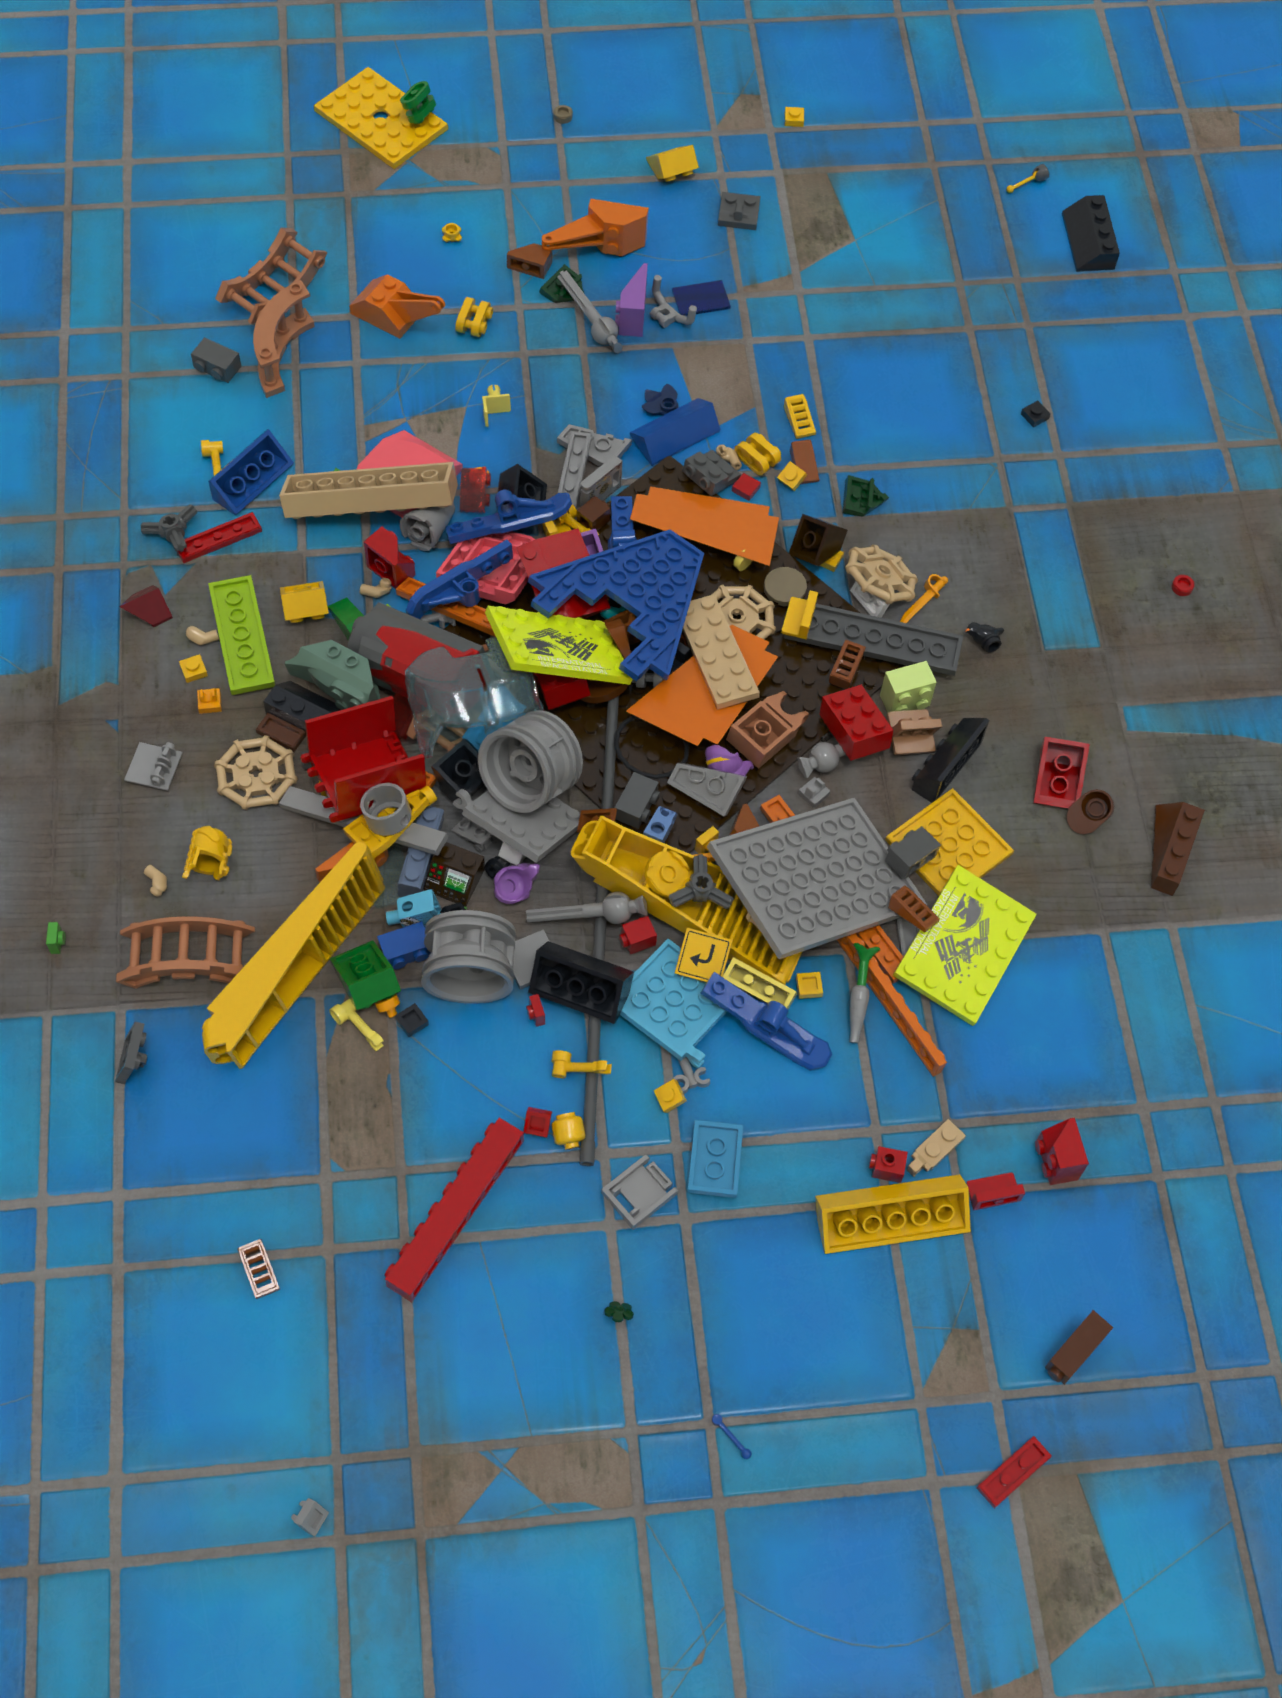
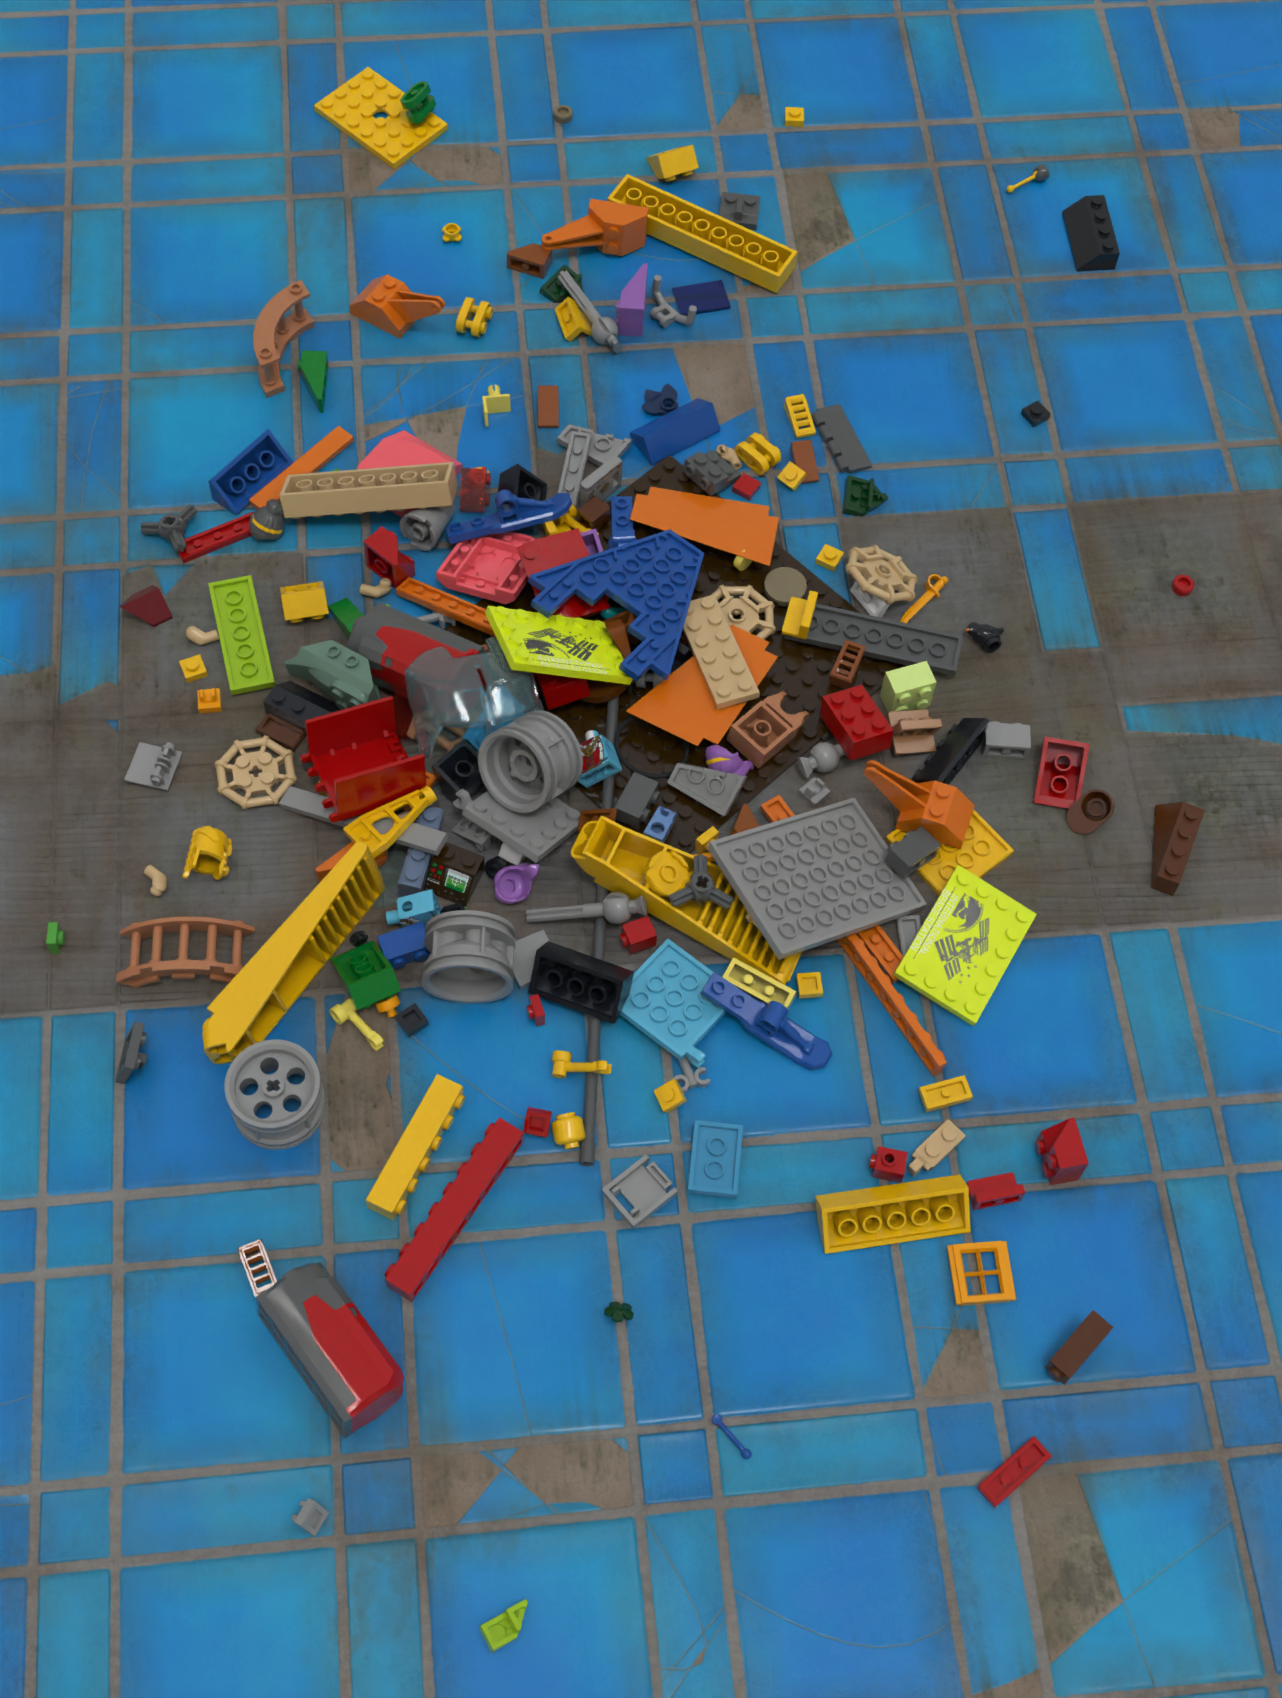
dark grey brick [191,337,242,383] -> none
yellow brick [201,440,223,476] -> none
nougat fence [215,228,328,324] -> none
light grey piece [360,783,412,836] -> none
blue piece [406,539,513,619] -> none
yellow piece [675,928,733,982] -> none
dark brown slope [789,514,848,566] -> none
light grey piece [849,943,880,1043] -> none
dark orange slope [888,885,940,932] -> none
none -> light grey wheel [224,1039,326,1150]
none -> orange tile [249,426,354,509]
none -> dark grey hair [249,499,284,540]
none -> piece [256,1262,404,1439]
none -> green slope [298,350,329,413]
none -> black piece [349,930,368,947]
none -> yellow brick [366,1074,466,1221]
none -> lime slope [479,1599,528,1653]
none -> dark orange slope [538,385,559,428]
none -> yellow panel [554,297,592,341]
none -> torso [578,730,622,788]
none -> yellow brick [607,174,798,293]
none -> dark grey windscreen [811,404,872,473]
none -> orange slope [863,760,975,849]
none -> yellow plate [918,1075,973,1113]
none -> light orange piece [947,1241,1016,1306]
none -> light grey brick [982,721,1031,759]

